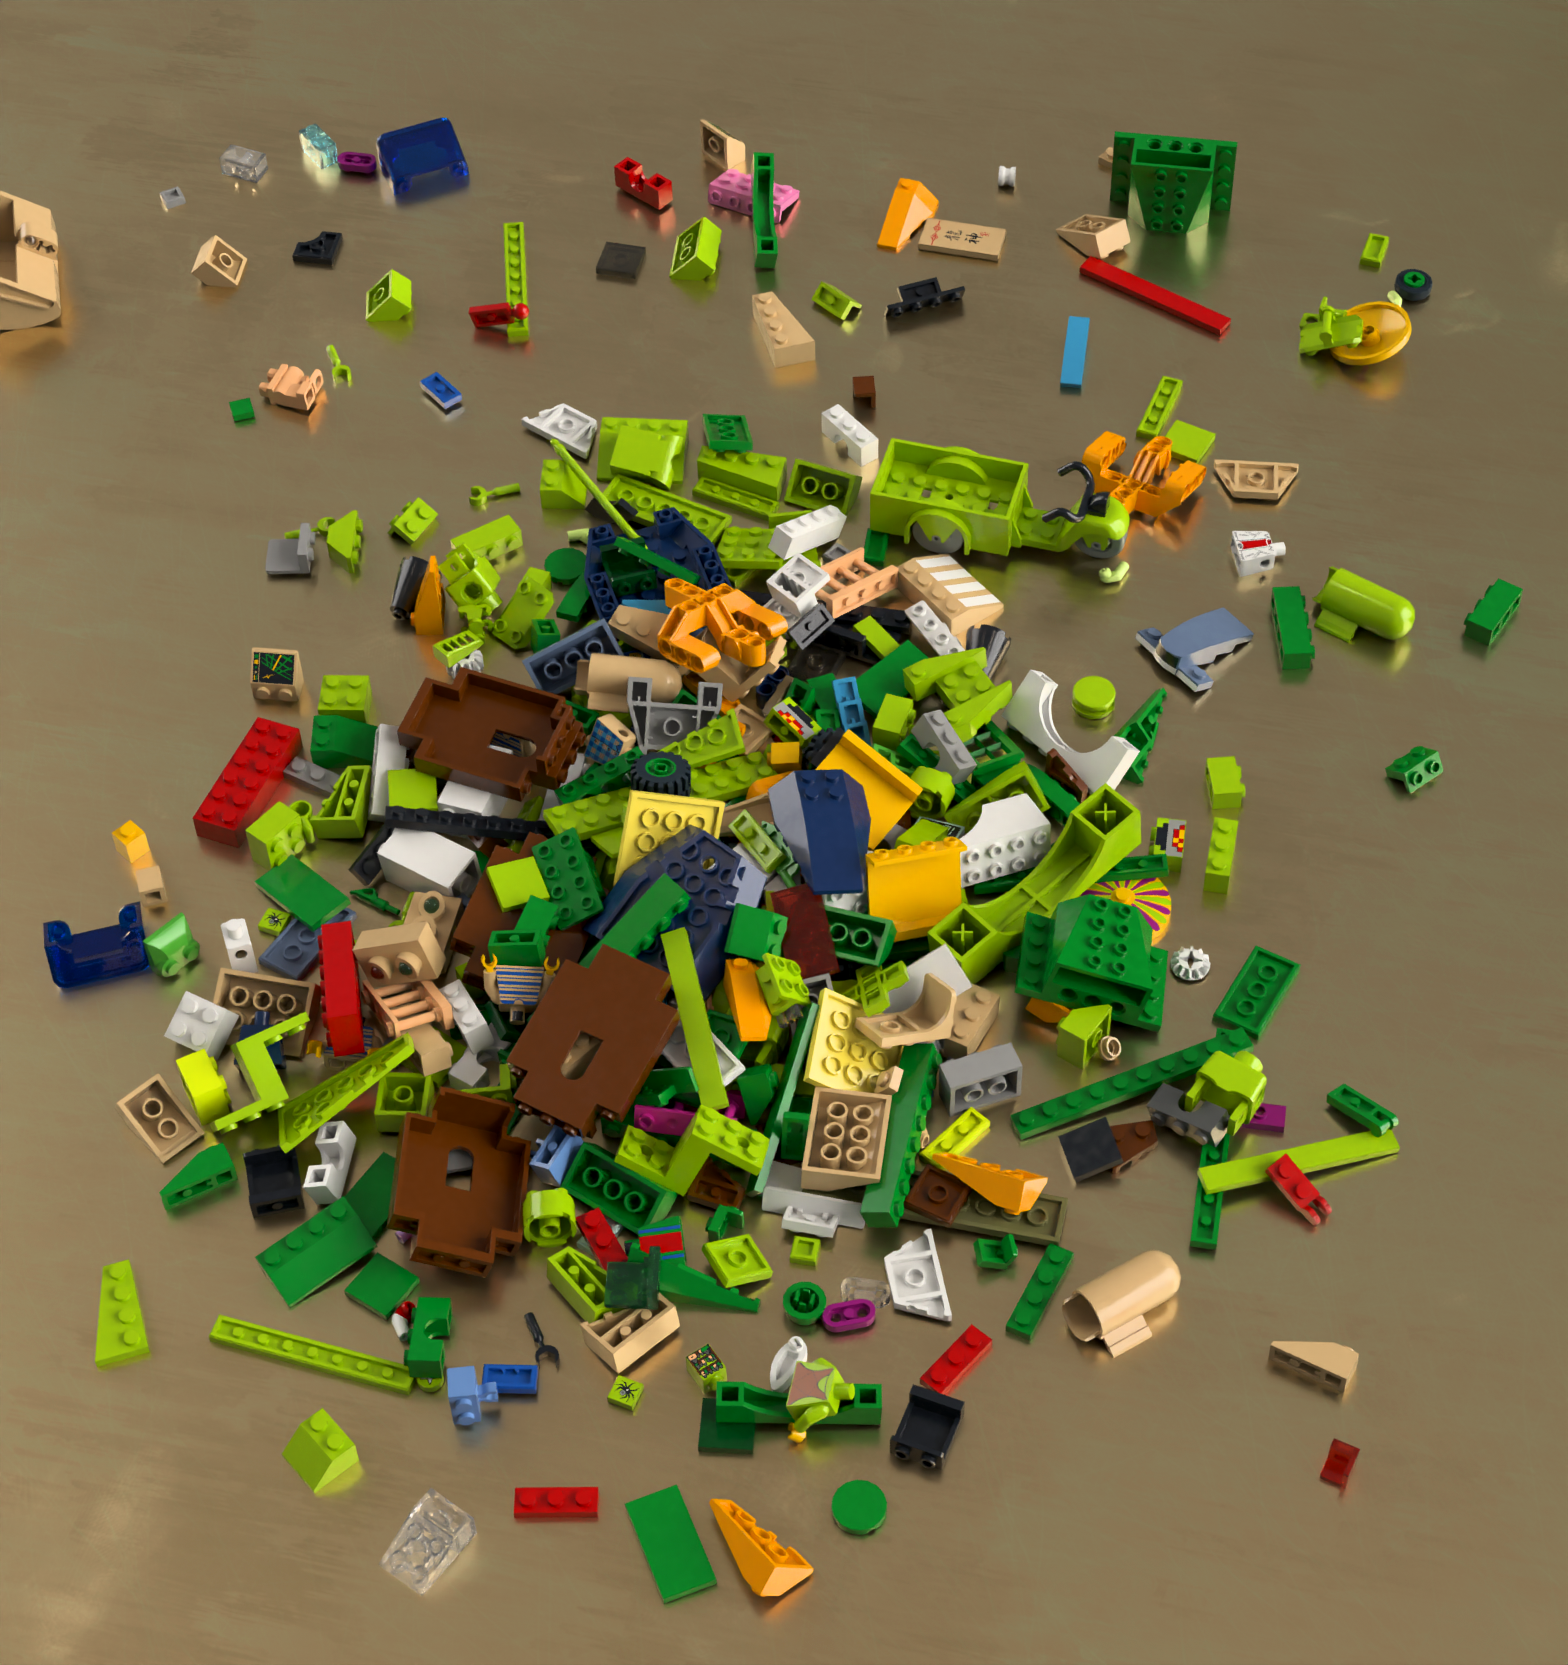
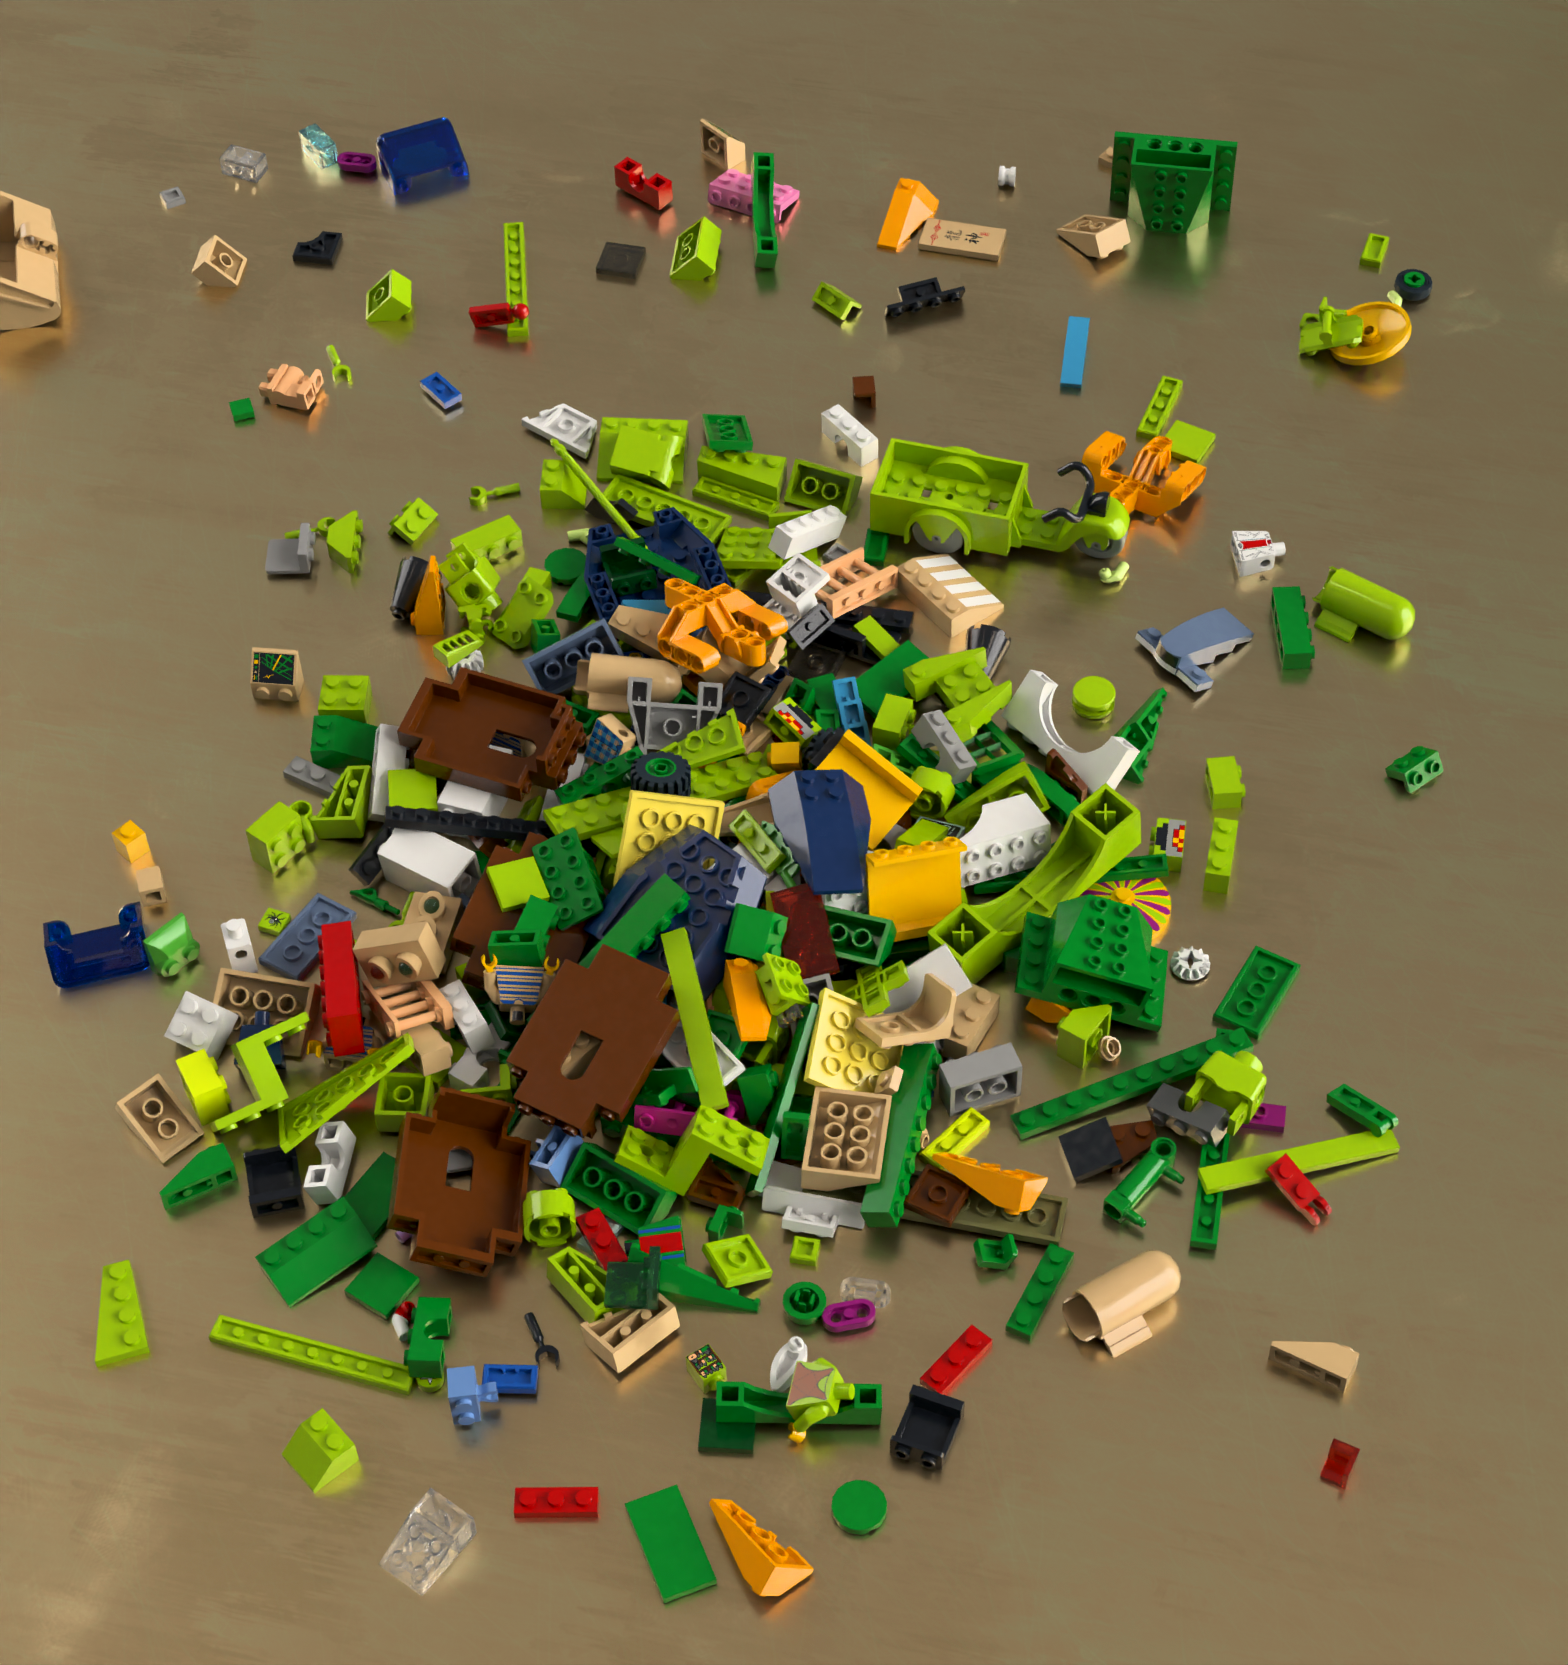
red brick [193,717,303,848] -> none
green tile [254,854,351,932] -> none
lime tile [607,1375,644,1411] -> none
tan wedge [752,291,815,368] -> none
white wing [884,1229,952,1322] -> none
white bracket [905,600,965,656] -> none
red tile [1079,256,1231,336] -> none
tan wing [1214,459,1299,500] -> none
green brick [1464,578,1523,646] -> none
none -> black tile [718,671,774,729]
none -> green piece [1103,1137,1185,1228]

